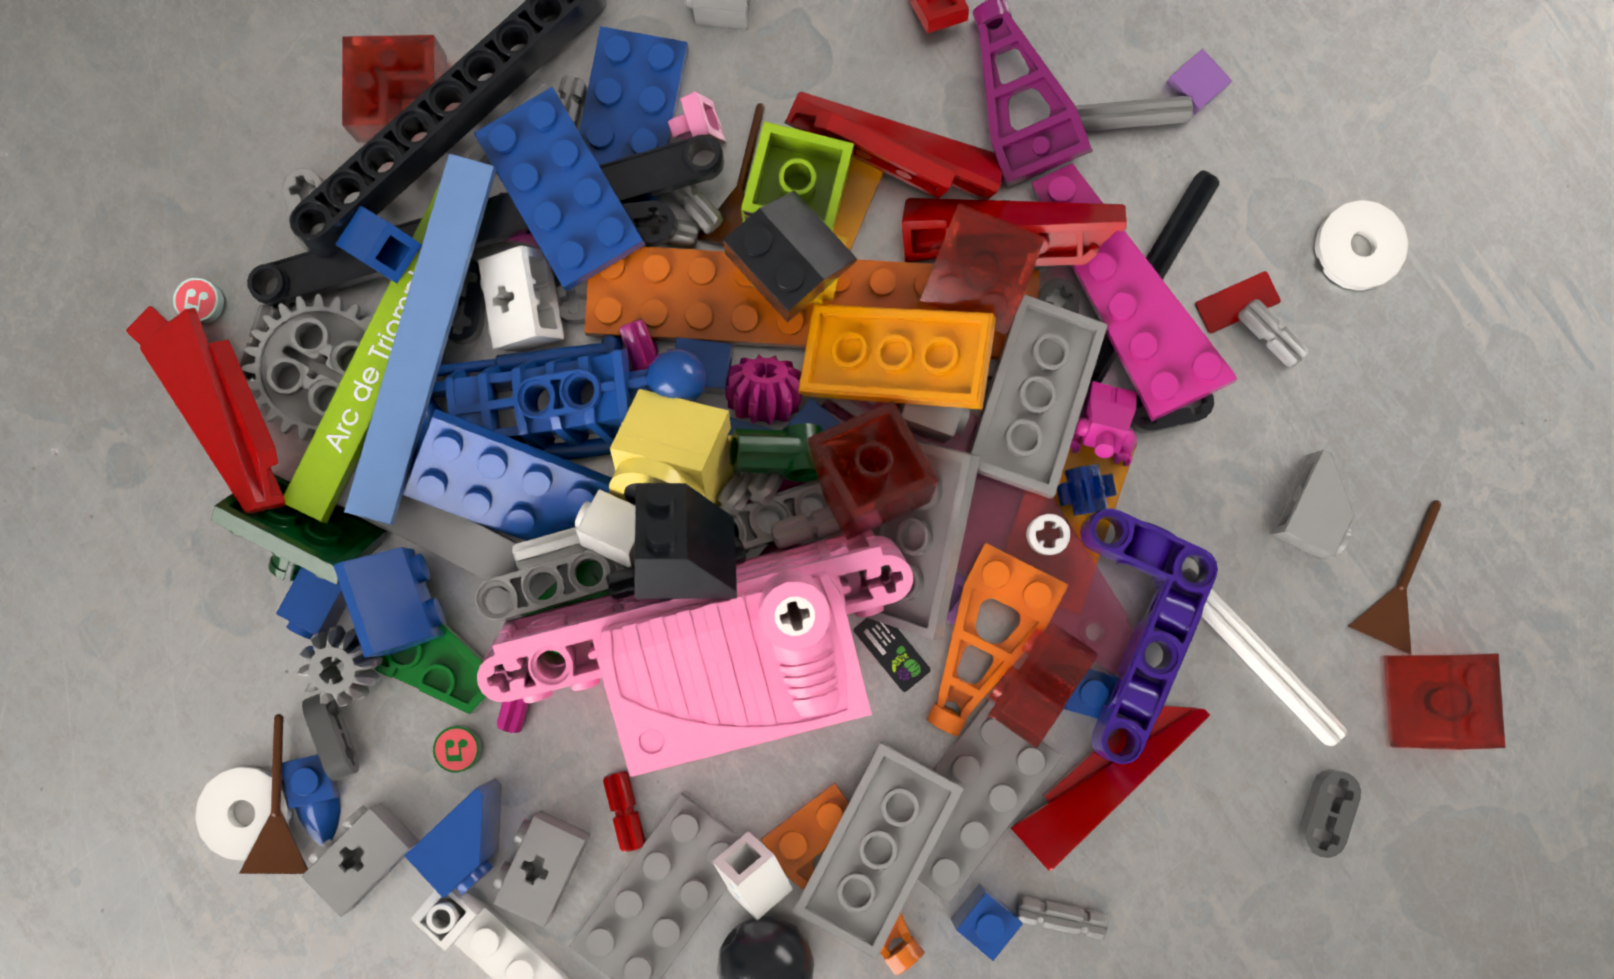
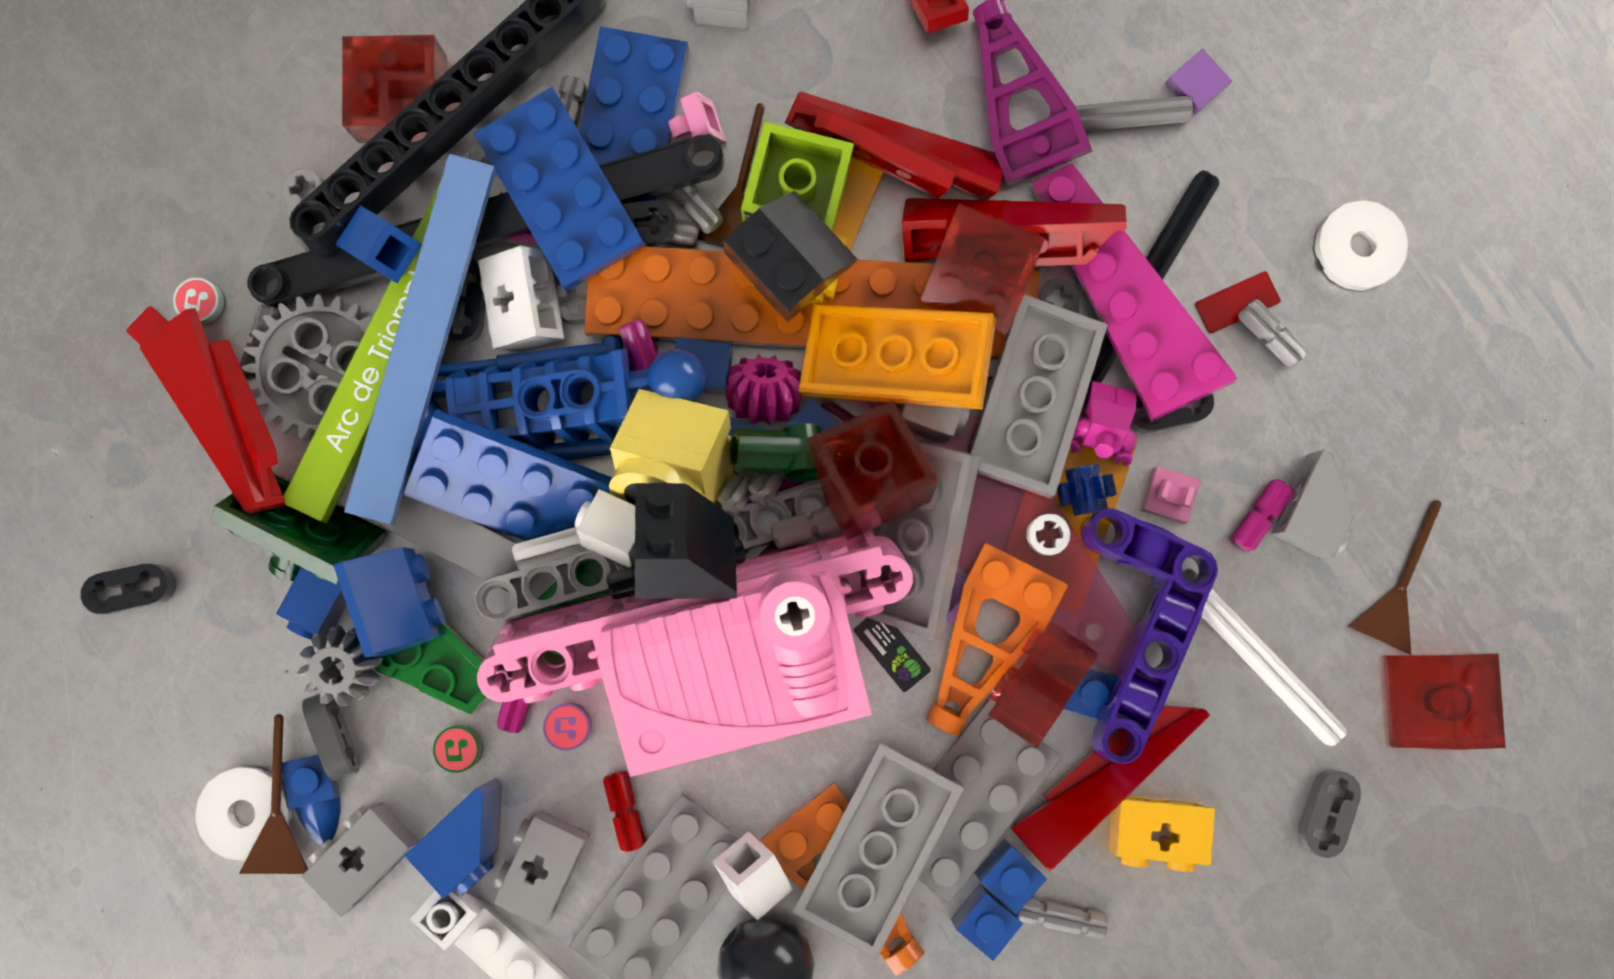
none -> black beam [81,564,176,614]
none -> coral tile [543,703,592,751]
none -> blue brick [974,838,1047,914]
none -> yellow brick [1107,796,1215,872]
none -> bright pink tile [1140,466,1201,524]
none -> dark pink piece [1232,479,1294,551]

